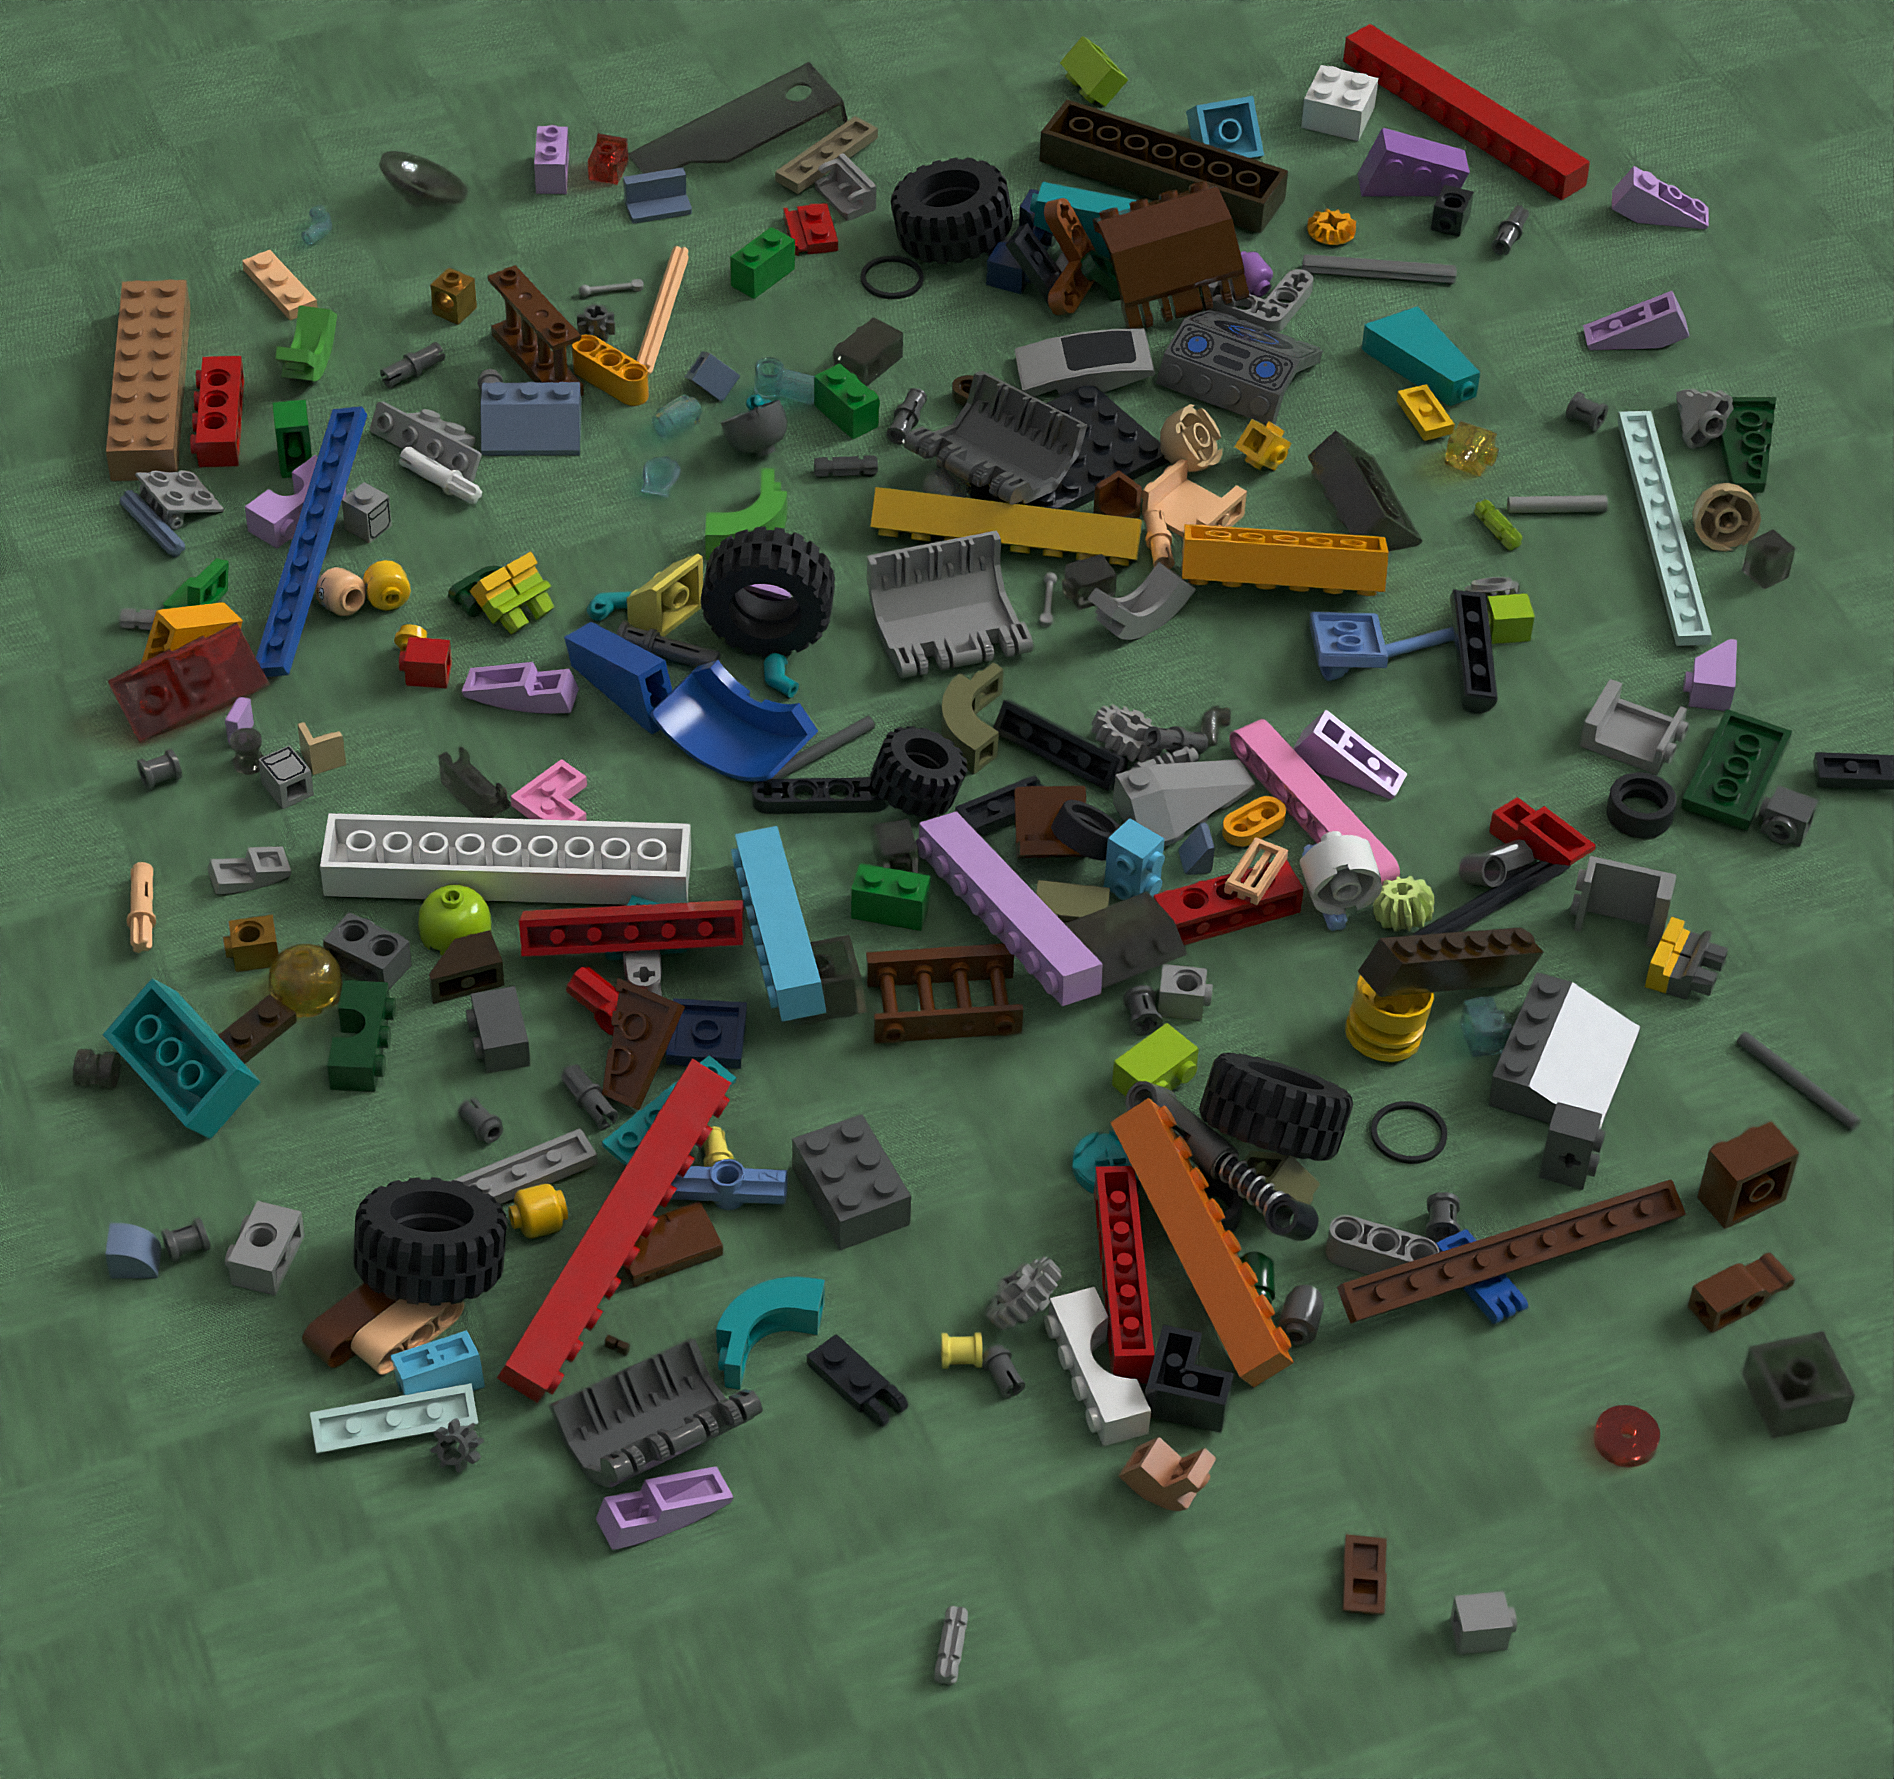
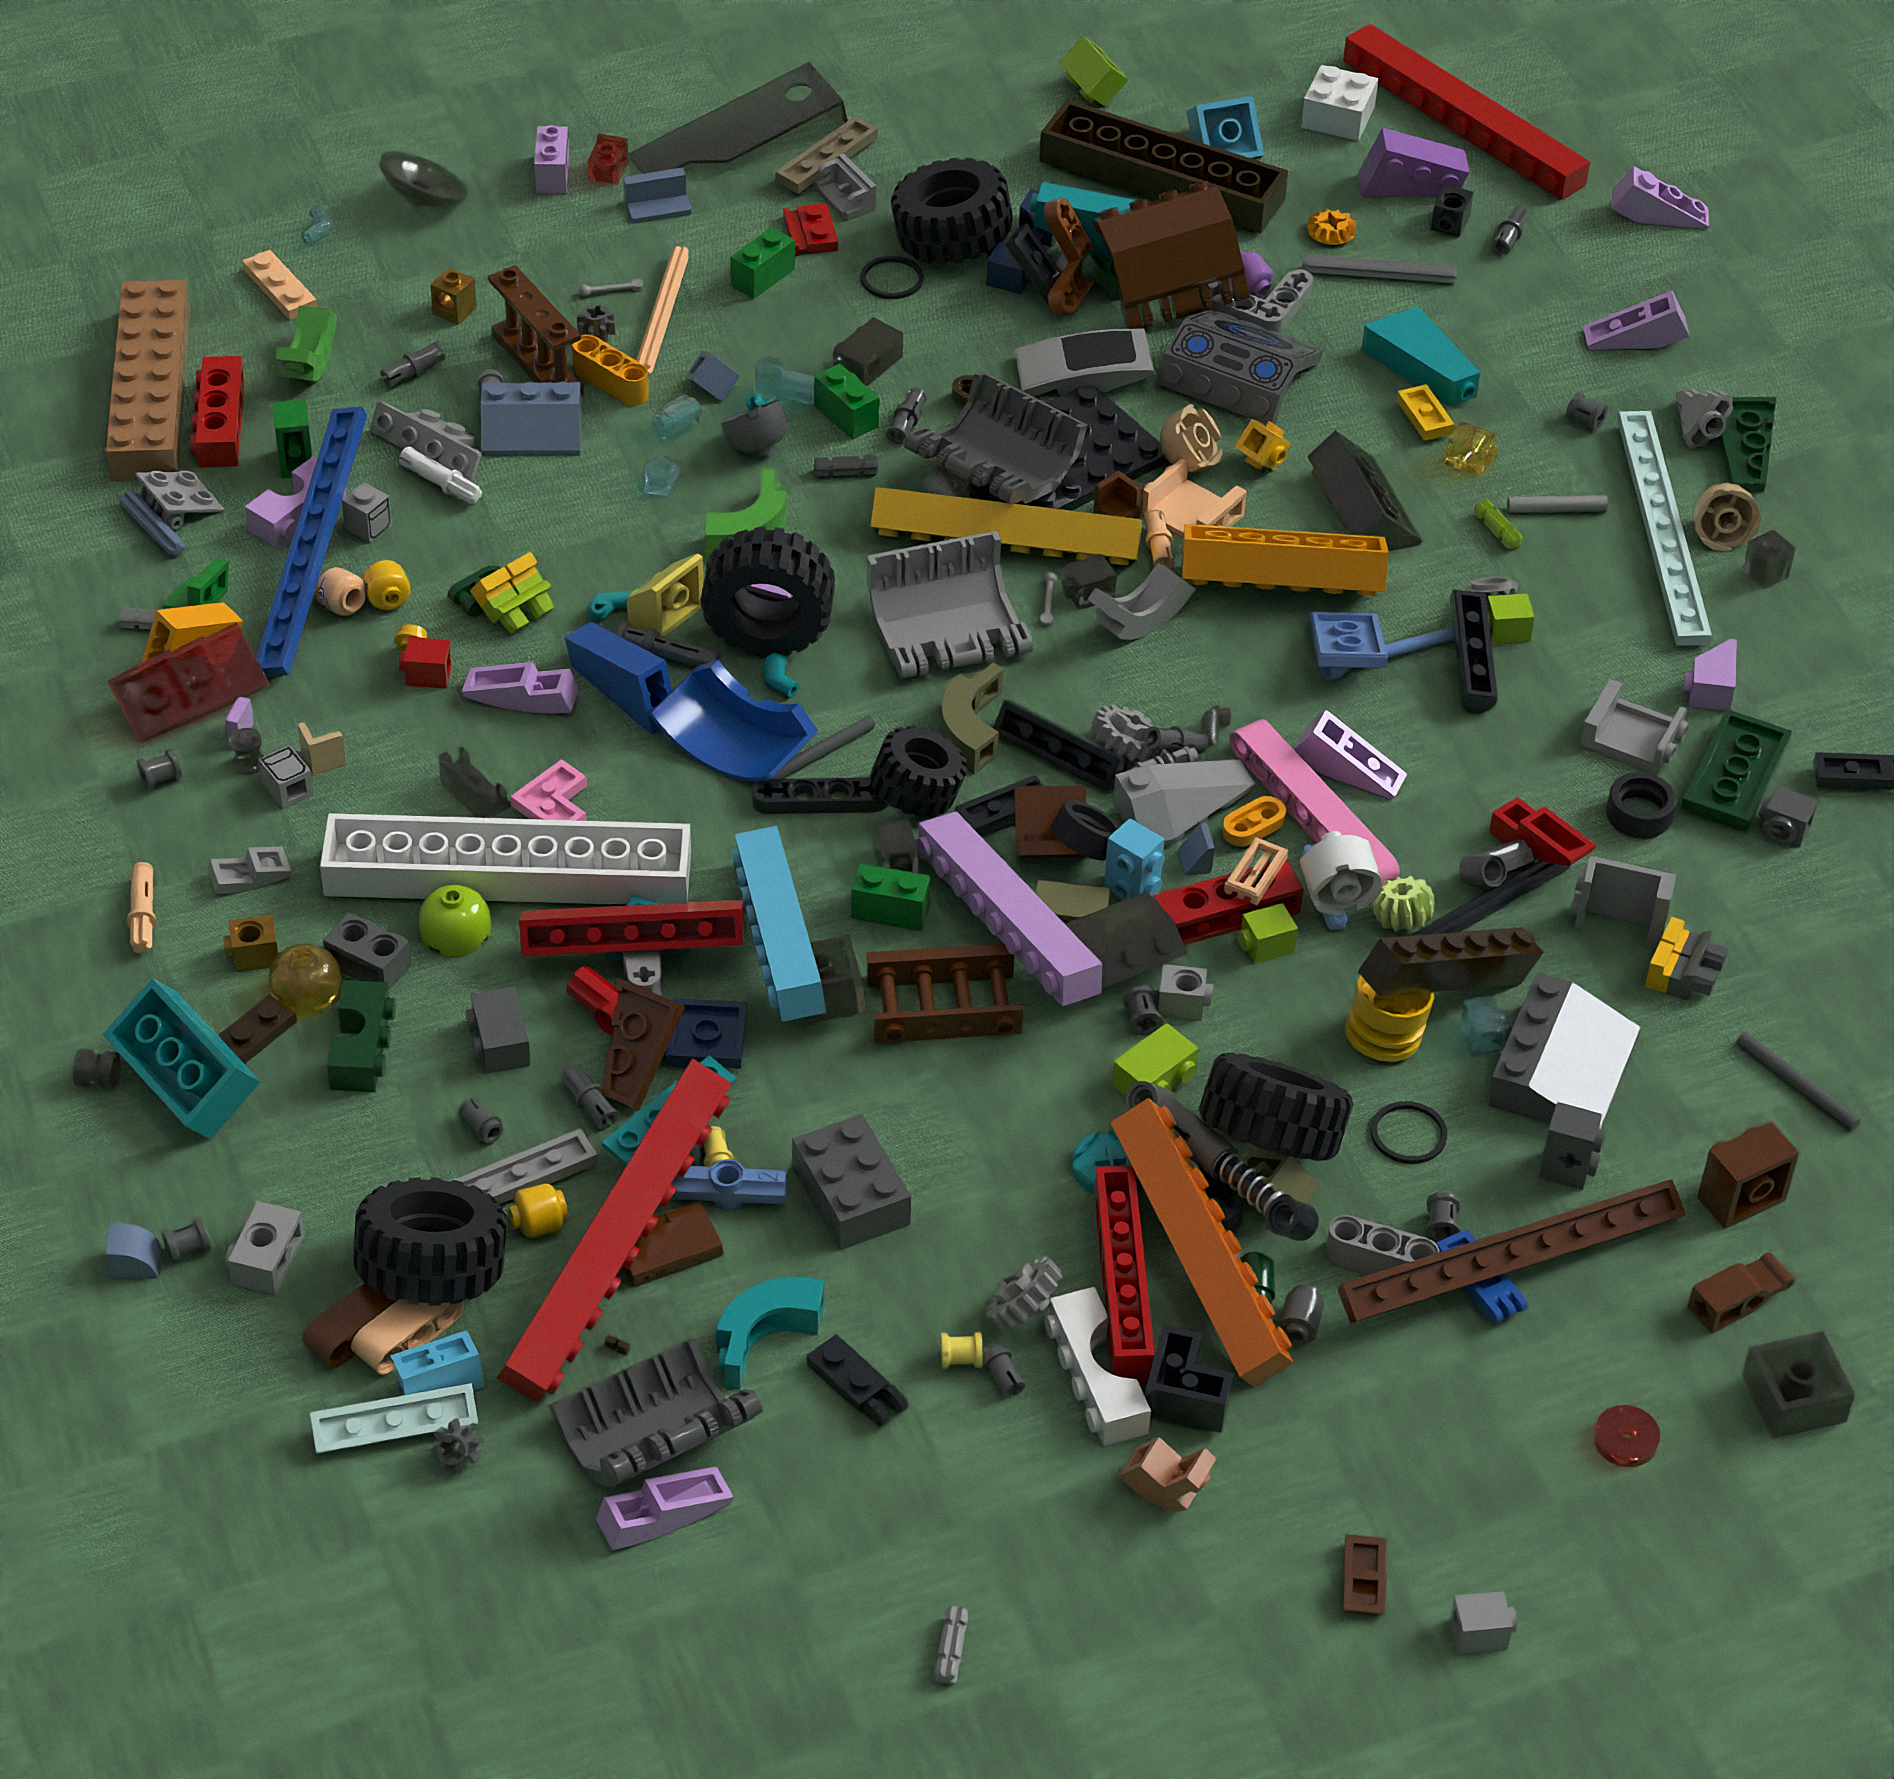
dark brown slope [429,930,505,1004] -> none
none -> lime brick [1238,903,1298,964]

